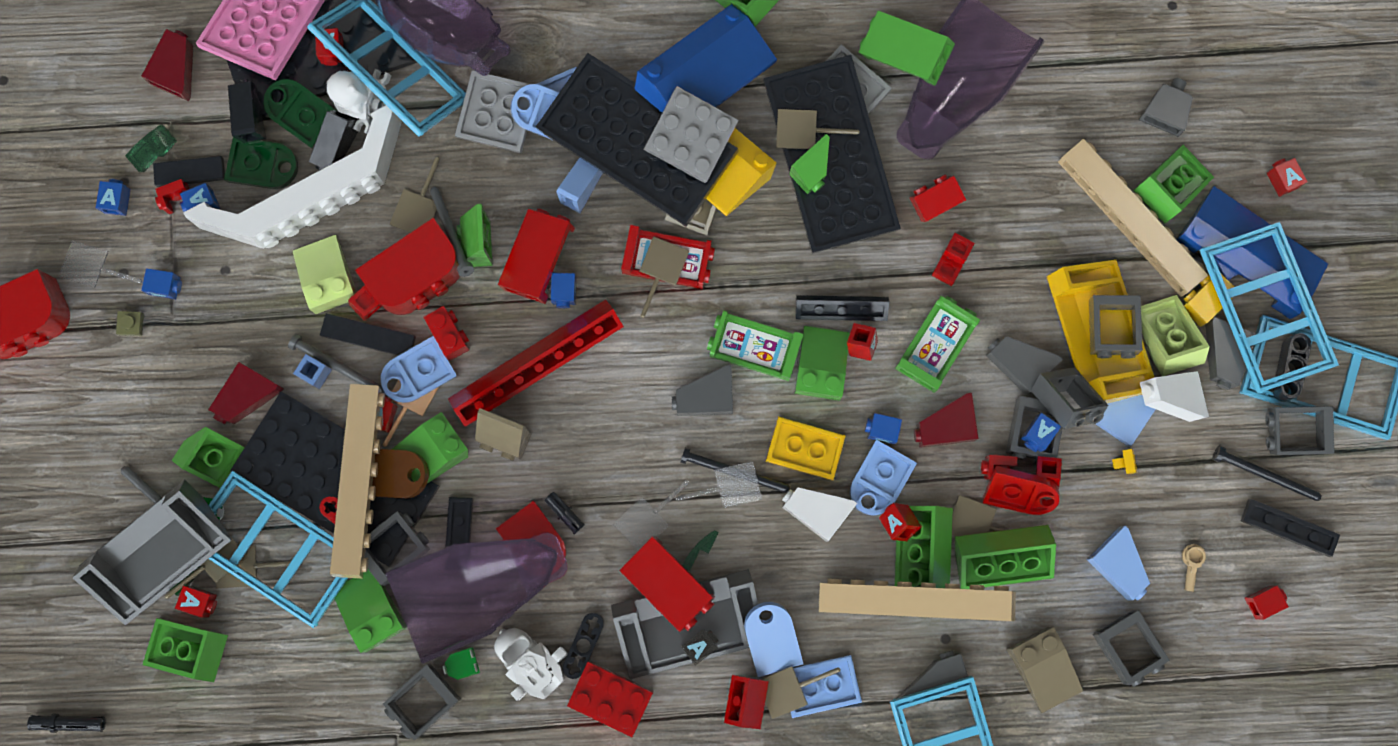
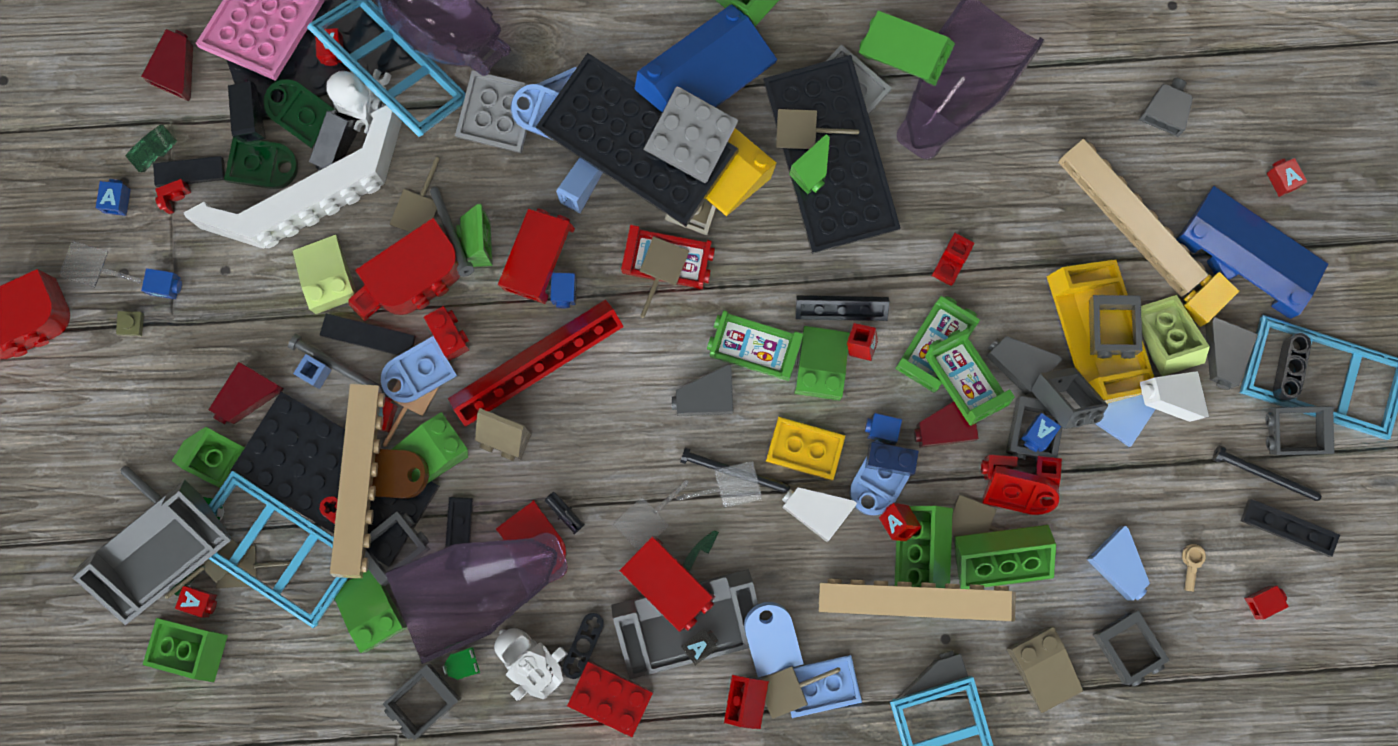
black pin [27,713,106,733] -> none
blue brick [180,183,221,212] -> none
red brick [909,174,966,222] -> none
yellow tile [1112,449,1138,474] -> none
bright green slope [1133,145,1214,224] -> none
medium azure door [1199,222,1339,394] -> none
none -> dark blue brick [865,442,919,476]
none -> panel [925,328,1015,426]

